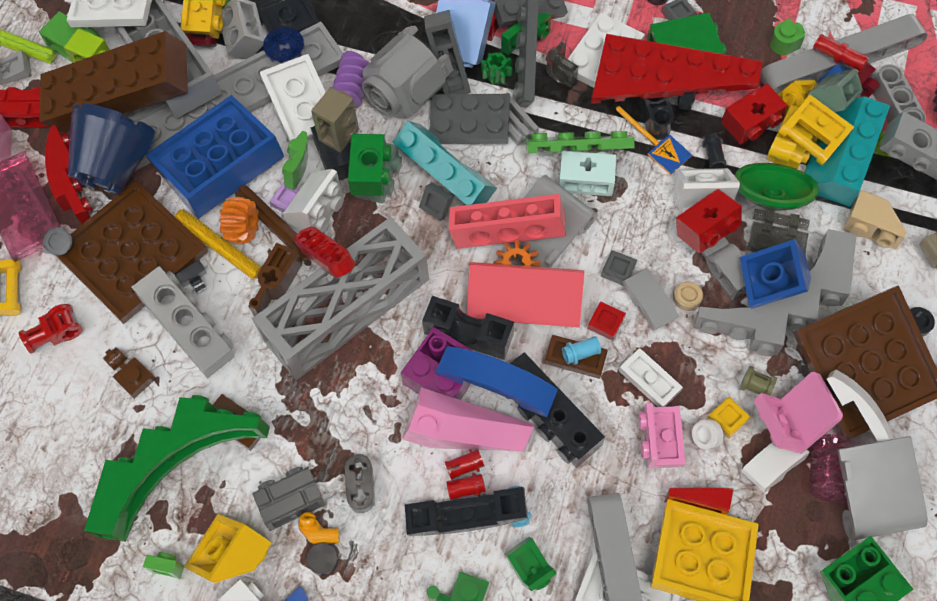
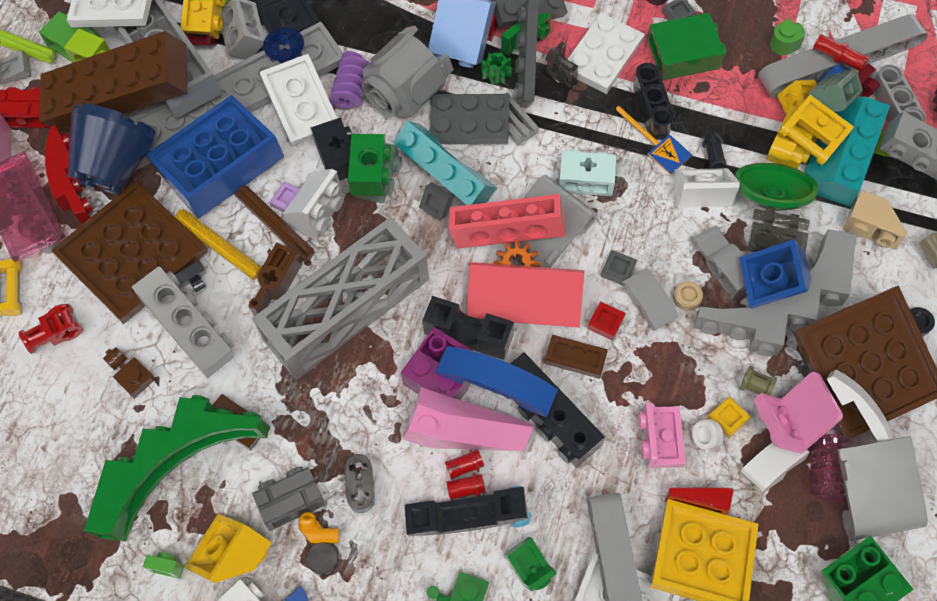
tile [43,227,74,256] -> none
orange gear [218,197,260,244] -> none
bright green slope [282,130,308,191] -> none
red beam [294,227,356,277] -> none
dark tan brick [311,87,359,153] -> none
dark grey slope [424,10,471,94] -> none
bright green wing [526,131,634,153] -> none
medium azure pin [562,336,601,365] -> none
red wing [591,34,763,104] -> none
white plate [619,348,683,407] -> none
red brick [676,189,742,254] -> none
black tile [677,92,696,110] -> none
red brick [721,83,788,145] -> none

